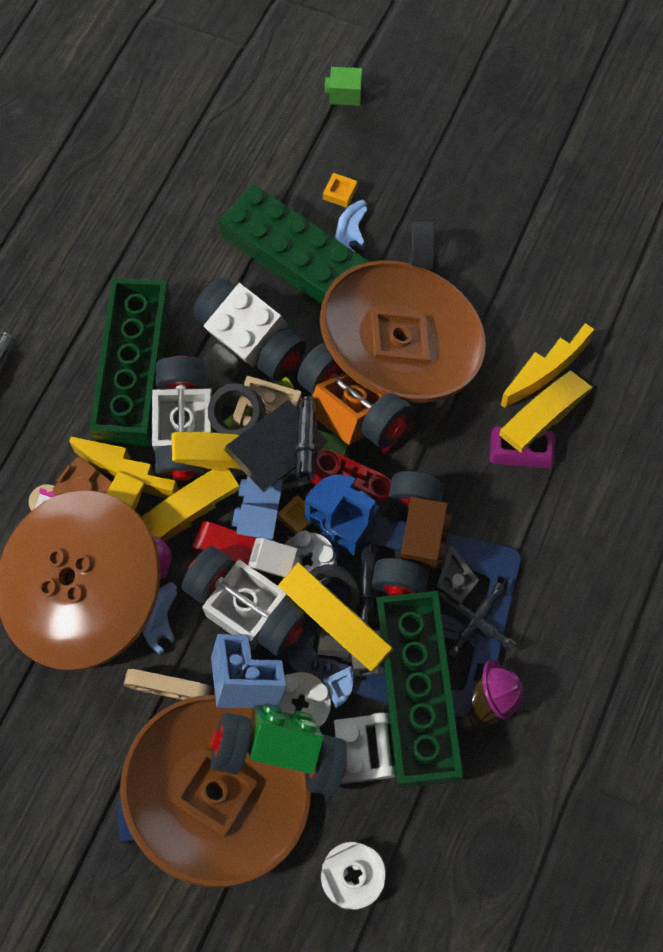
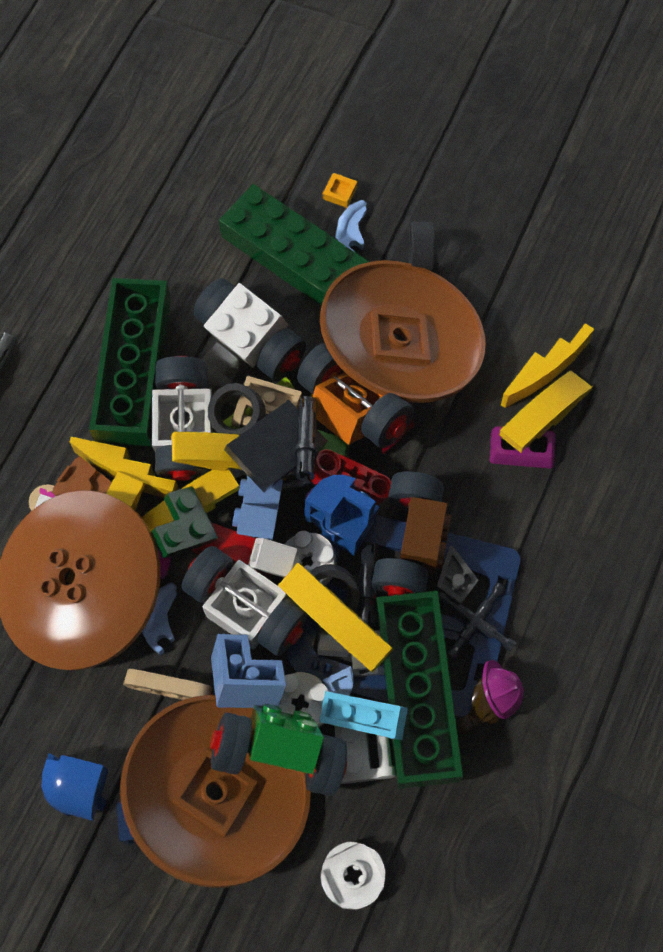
light orange plate [277,495,313,535] -> none
bright green brick [325,67,362,106] -> none
none -> blue brick [41,754,109,821]
none -> dark green plate [151,486,218,559]
none -> medium azure plate [319,691,408,740]

